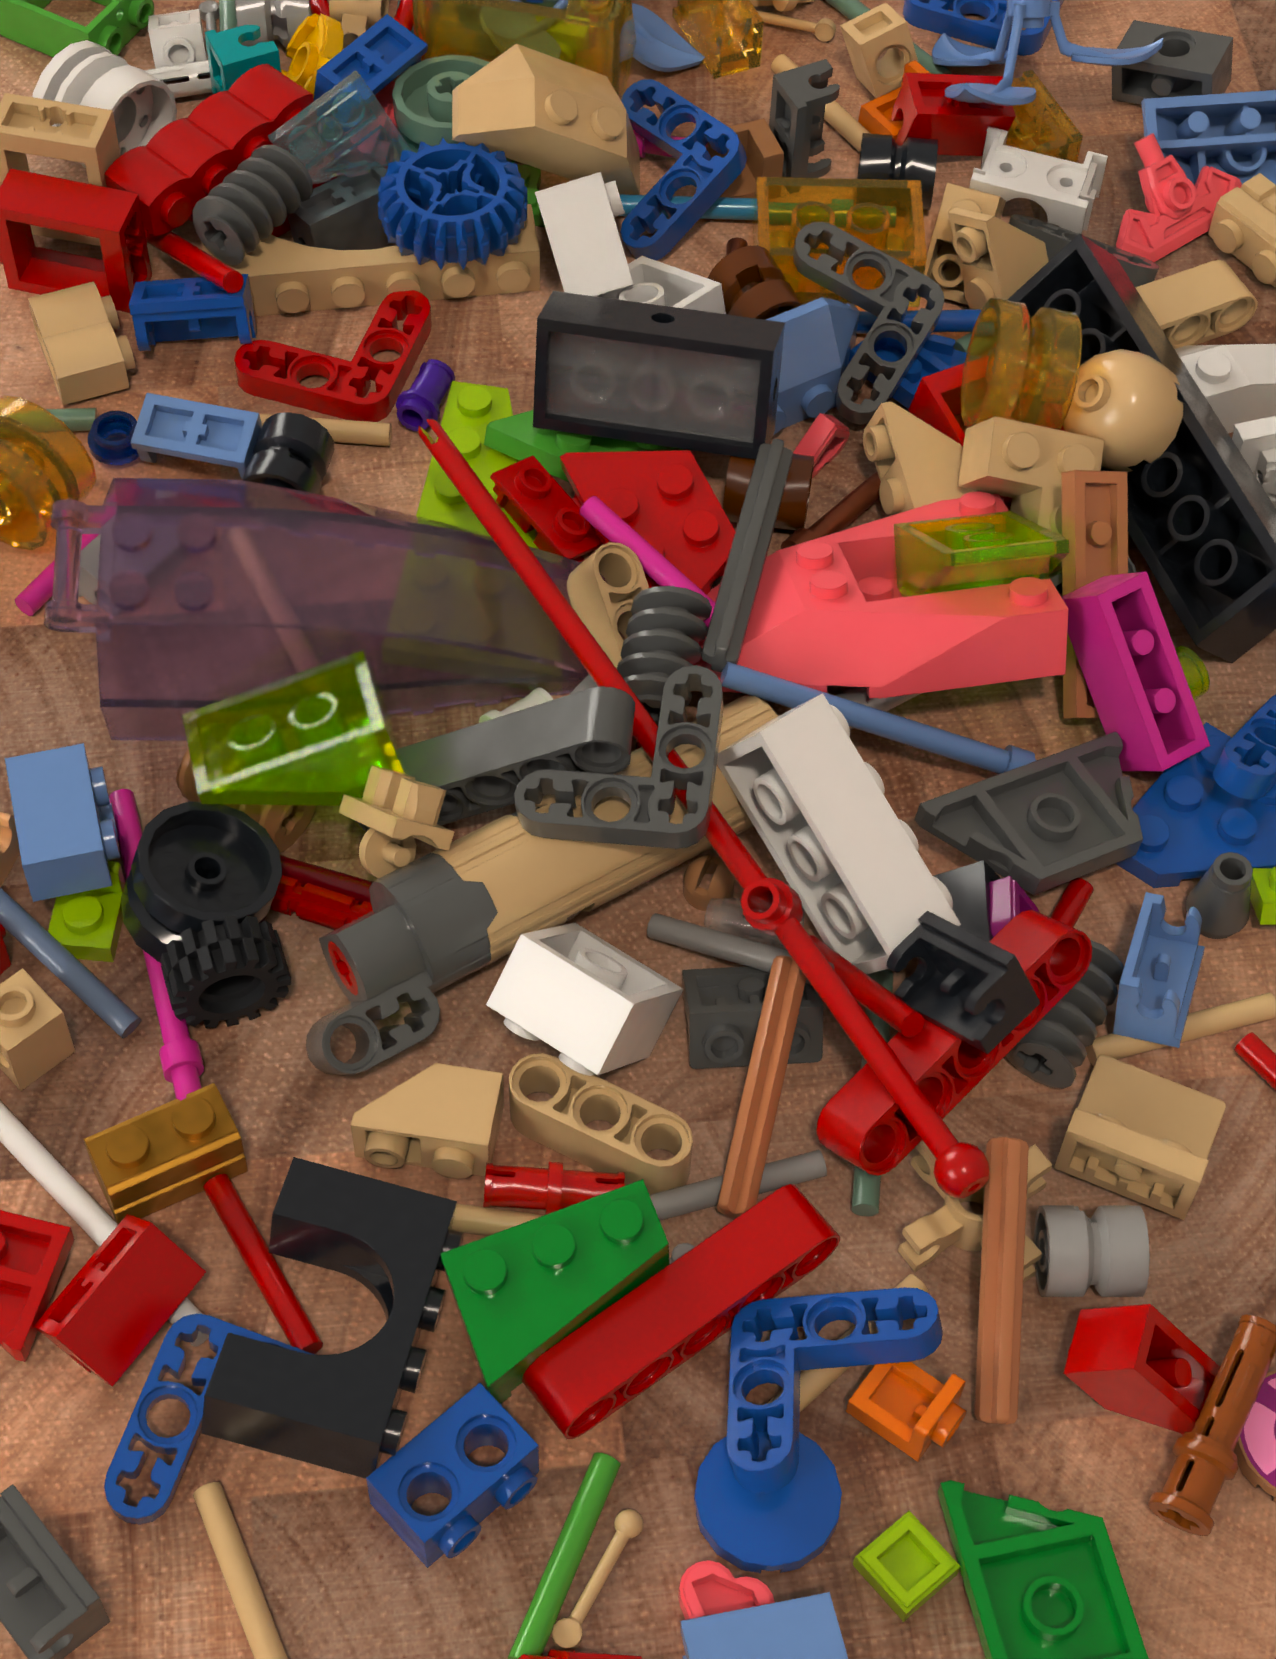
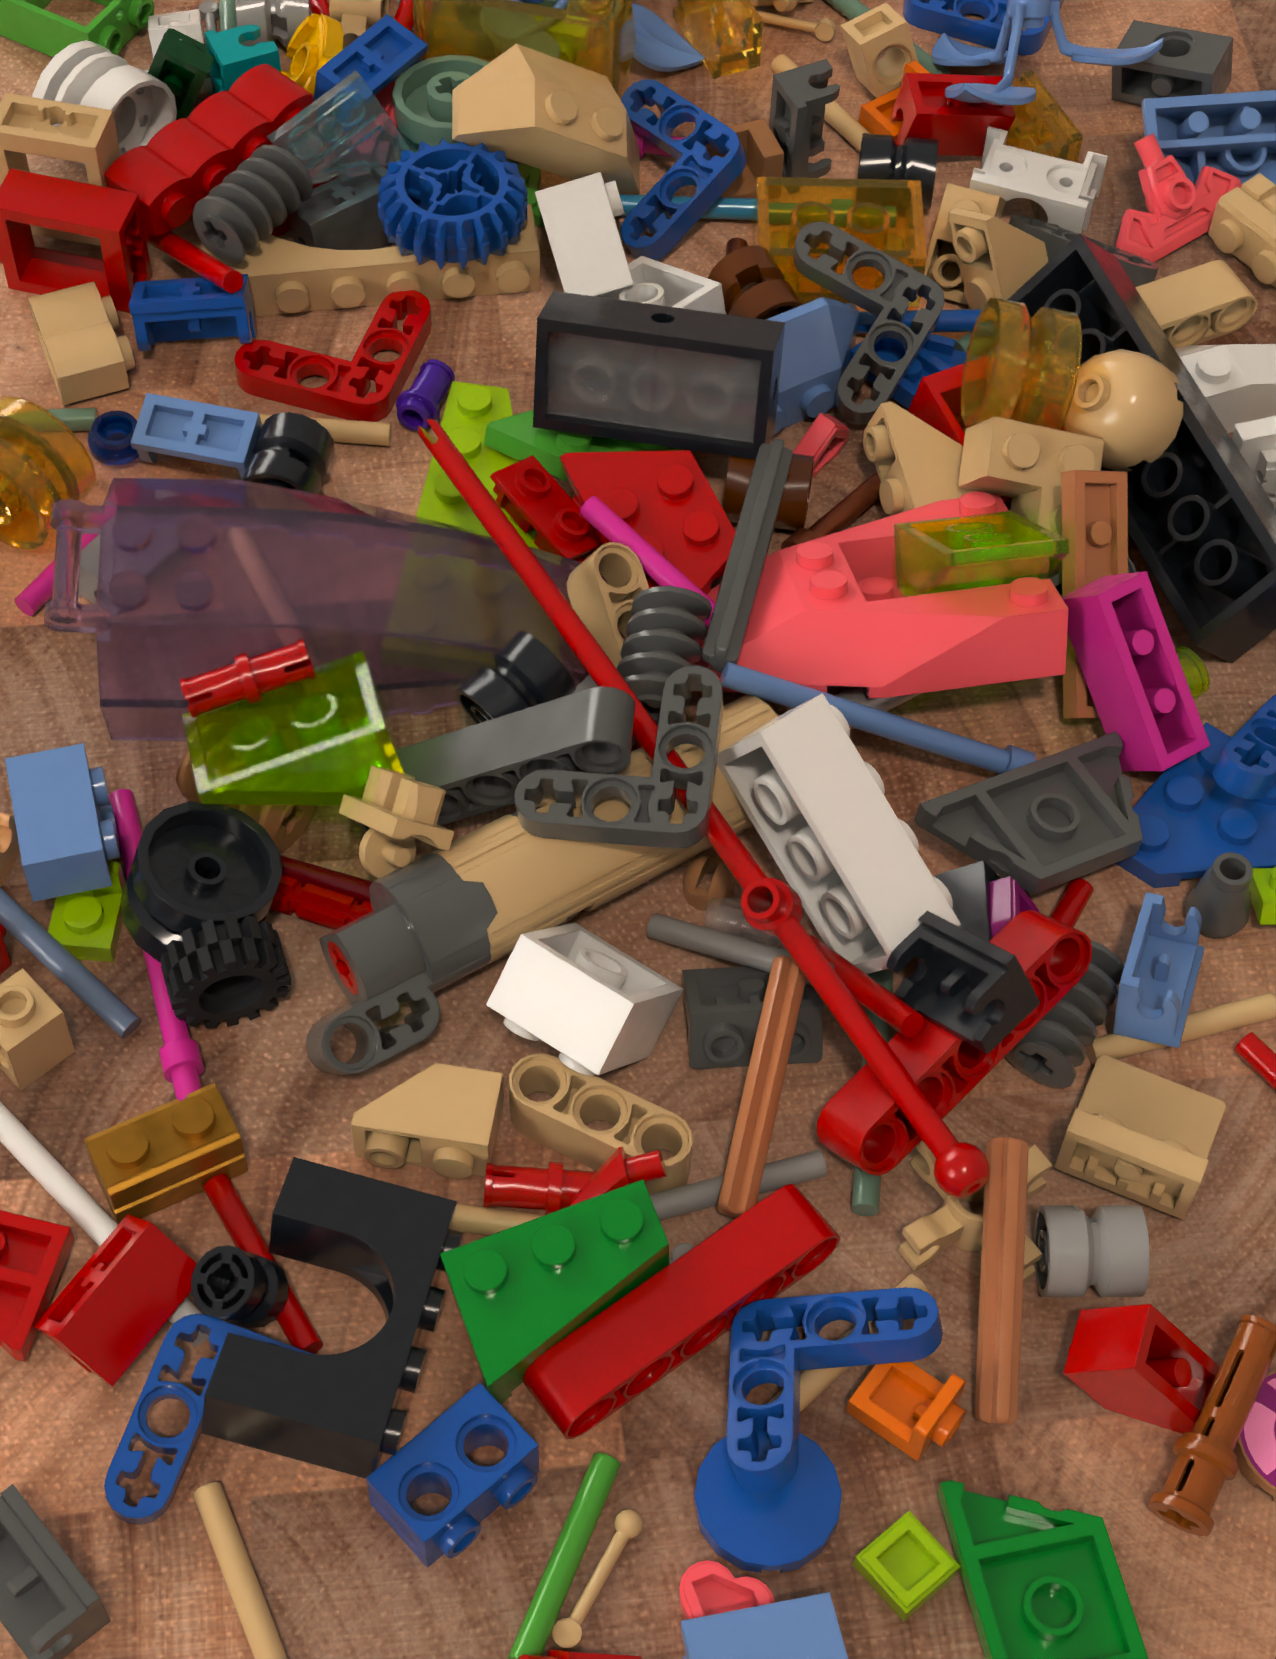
none -> dark green slope [148,28,215,120]
none -> red pin [179,639,316,718]
none -> black wheel [191,1245,288,1328]
none -> black wheel [455,630,576,724]
none -> red bar [570,1146,667,1206]

